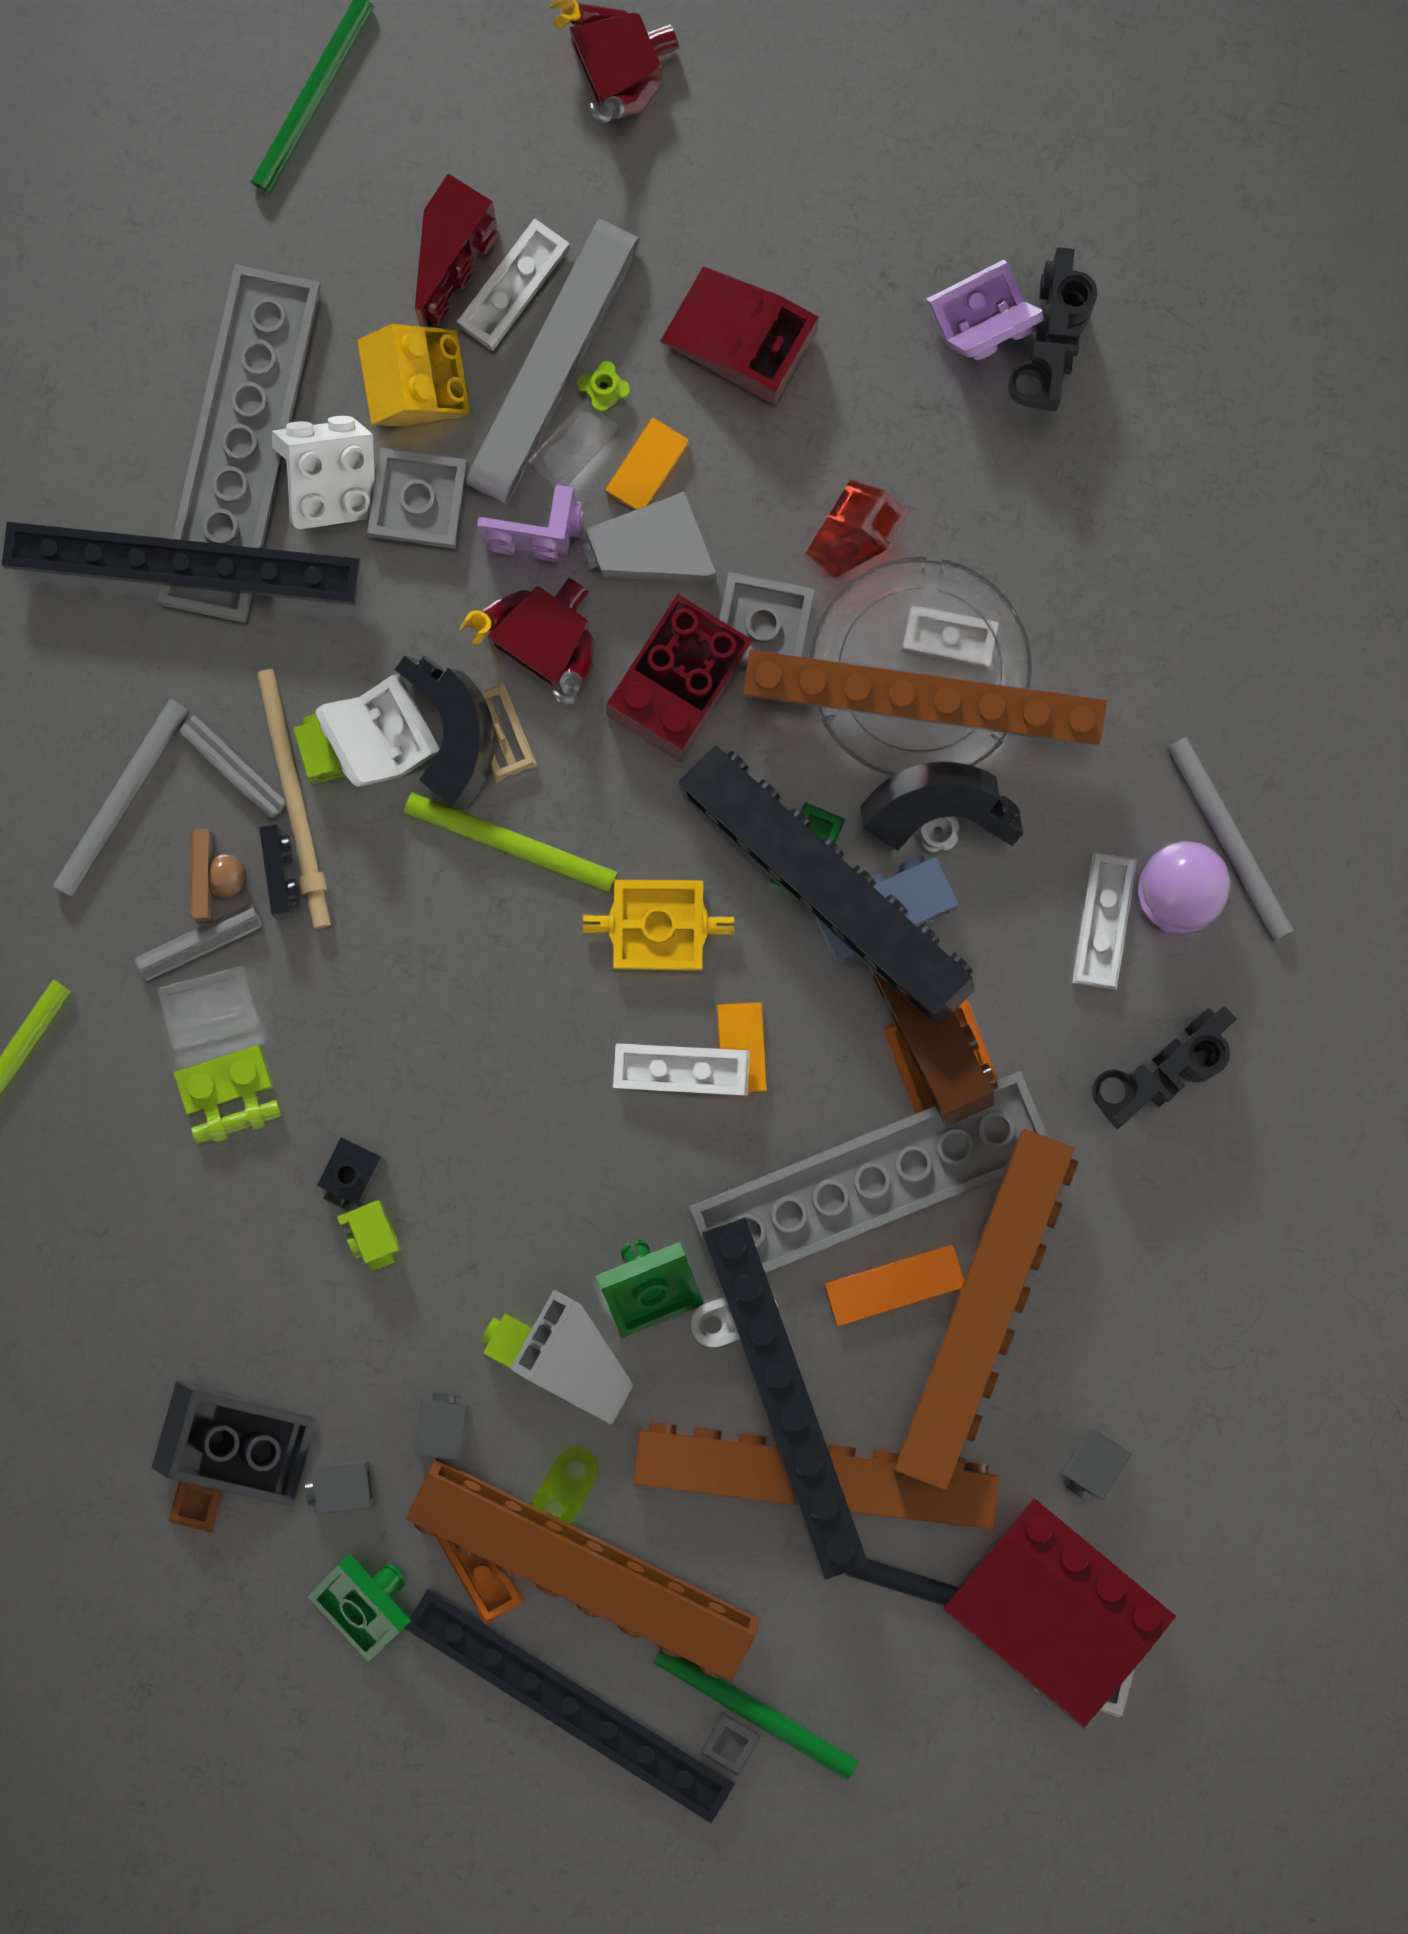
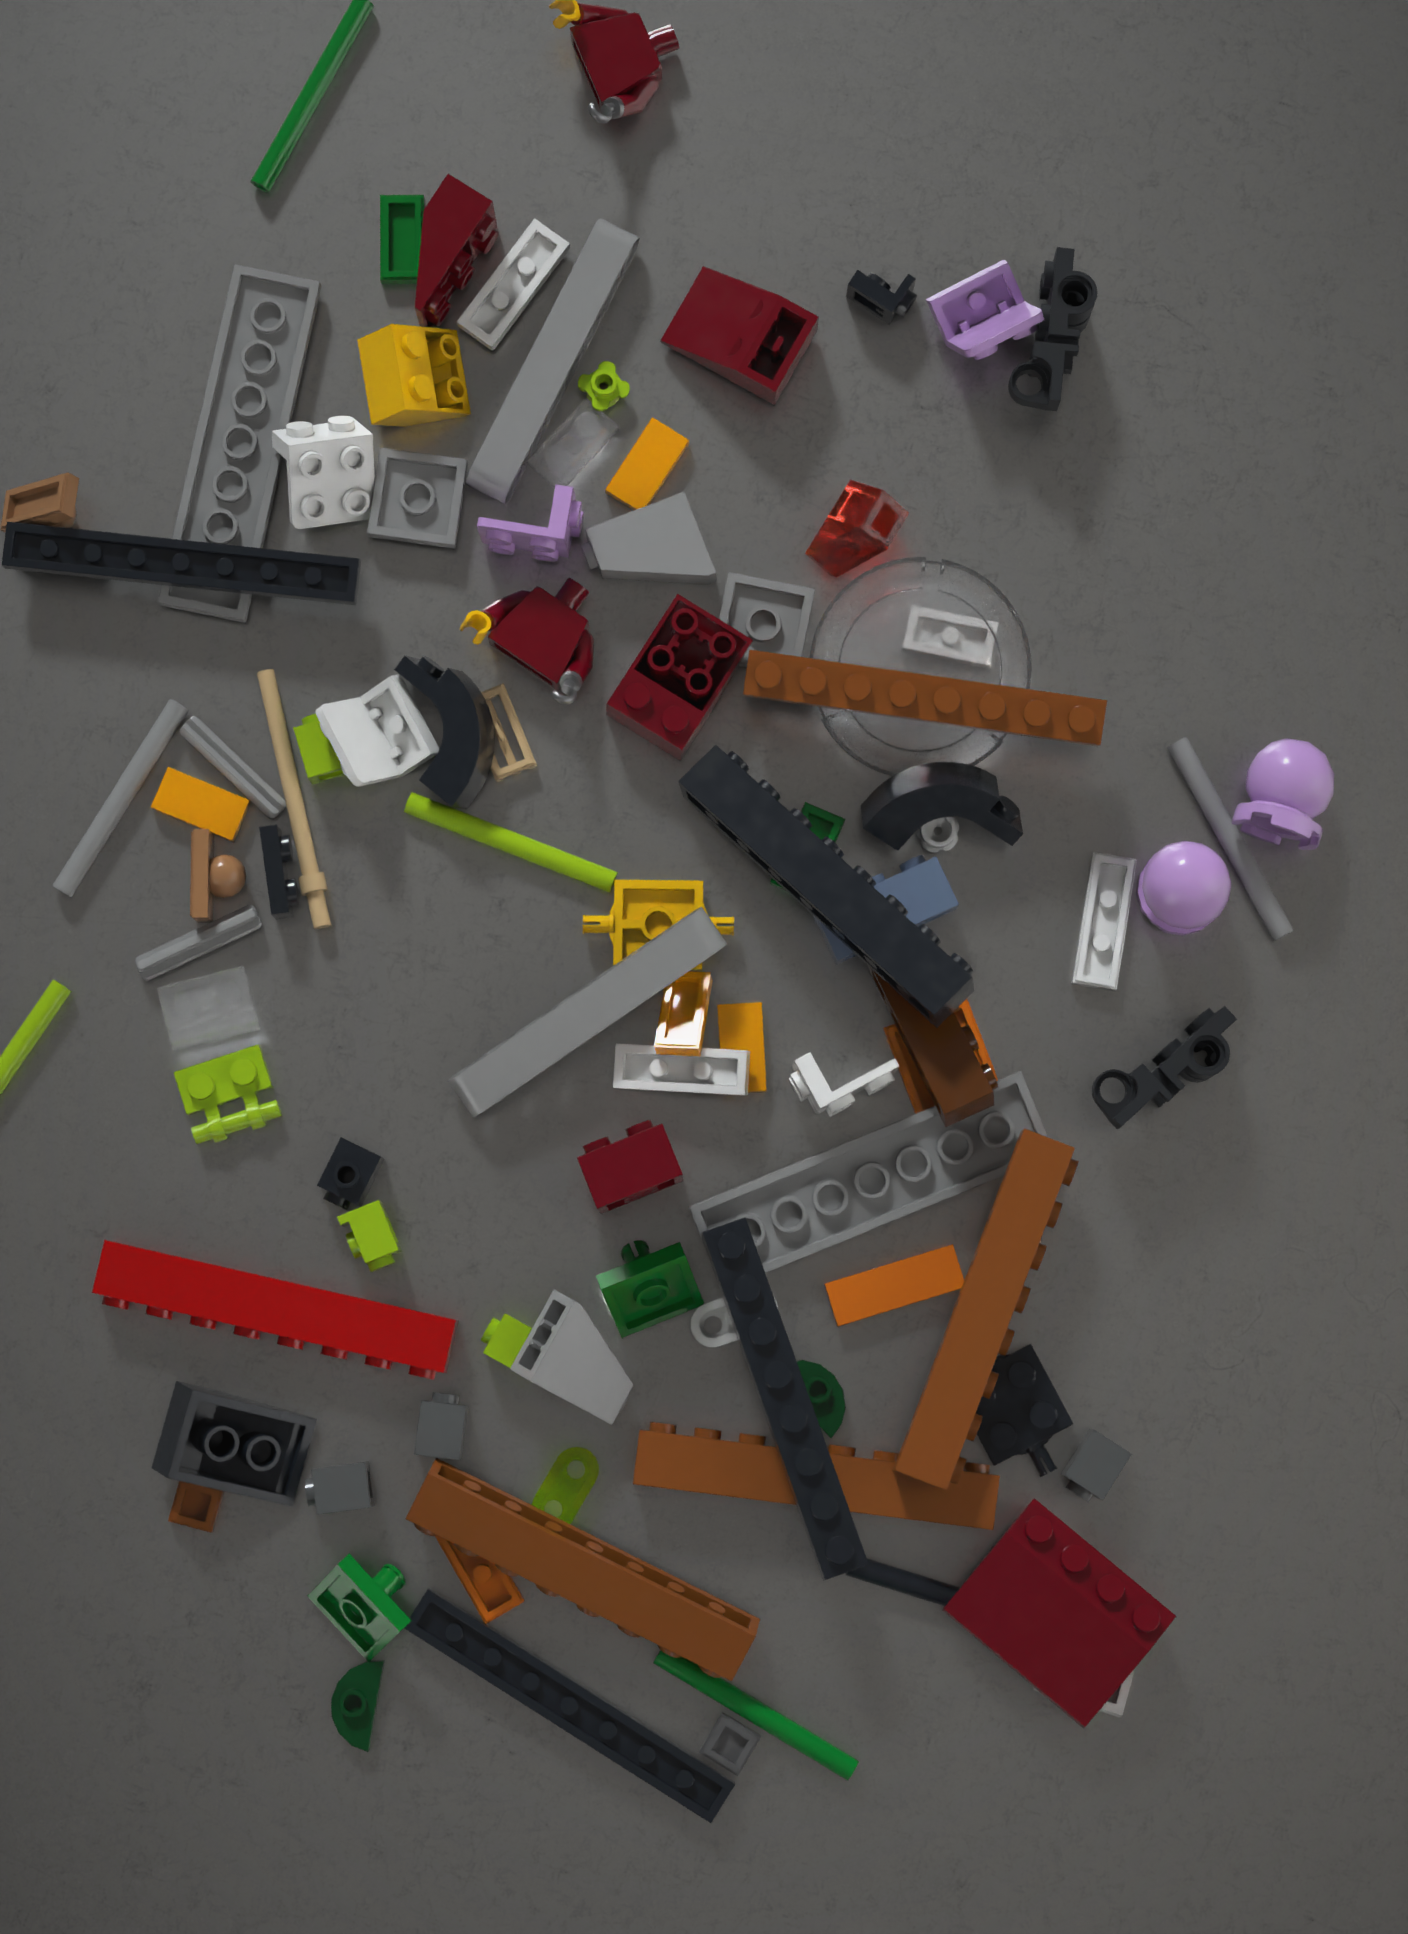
none -> medium nougat tile [0,472,79,533]
none -> red brick [92,1240,459,1380]
none -> light orange tile [151,767,251,842]
none -> dark green plate [331,1660,385,1752]
none -> green tile [380,195,425,284]
none -> light grey beam [448,907,727,1118]
none -> dark red brick [577,1120,683,1214]
none -> light orange tile [654,971,713,1056]
none -> white bracket [788,1052,899,1117]
none -> dark green plate [797,1360,846,1438]
none -> black bracket [846,270,917,325]
none -> black plate [976,1344,1074,1477]
none -> lavender tile [1232,738,1335,850]

